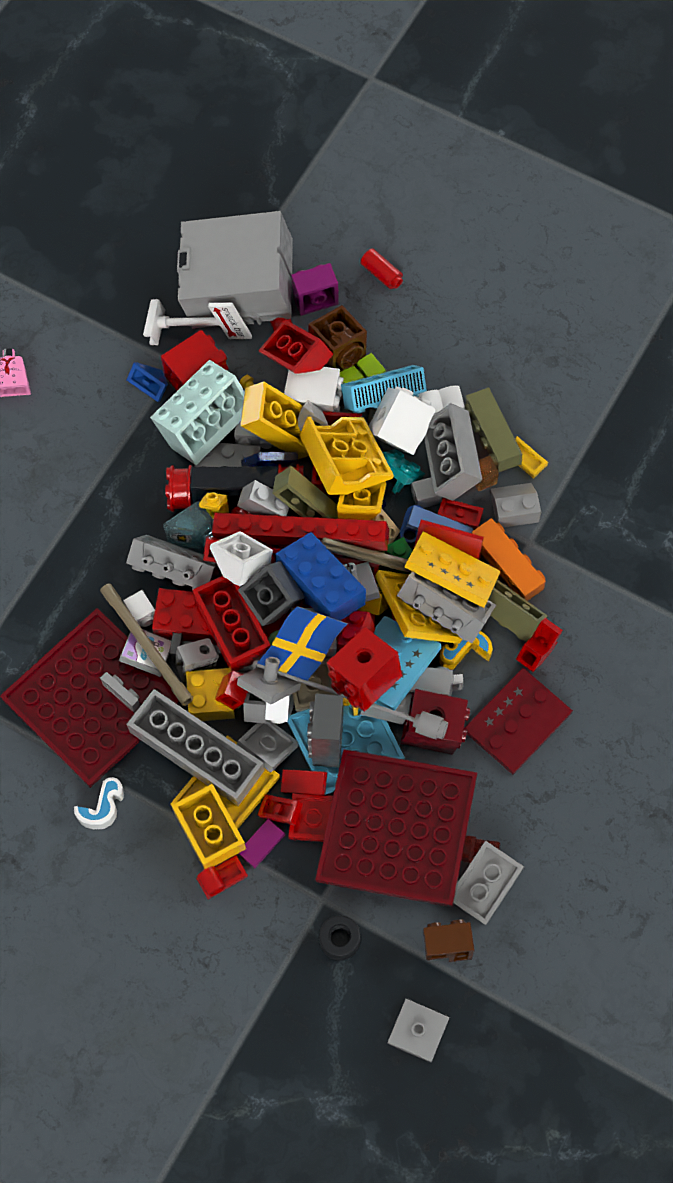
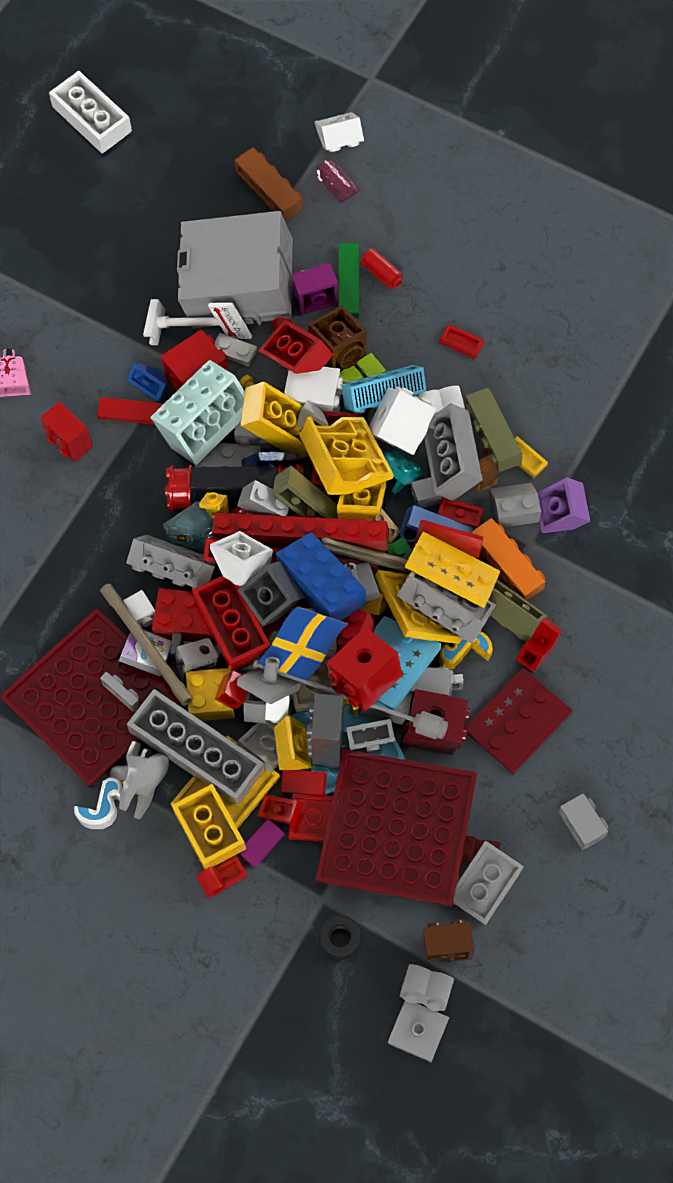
none -> red brick [41,401,93,462]
none -> white brick [49,71,132,154]
none -> red tile [97,397,164,424]
none -> light grey piece [110,741,169,819]
none -> white plate [215,333,257,367]
none -> dark orange brick [235,147,303,222]
none -> yellow slope [274,716,313,770]
none -> white slope [315,112,364,152]
none -> clear pink brick [317,160,360,203]
none -> green tile [339,243,359,317]
none -> light grey brick [346,719,395,752]
none -> light grey brick [400,964,454,1011]
none -> red tile [439,324,485,359]
none -> medium lavender slope [537,478,590,533]
none -> light grey brick [558,793,608,851]

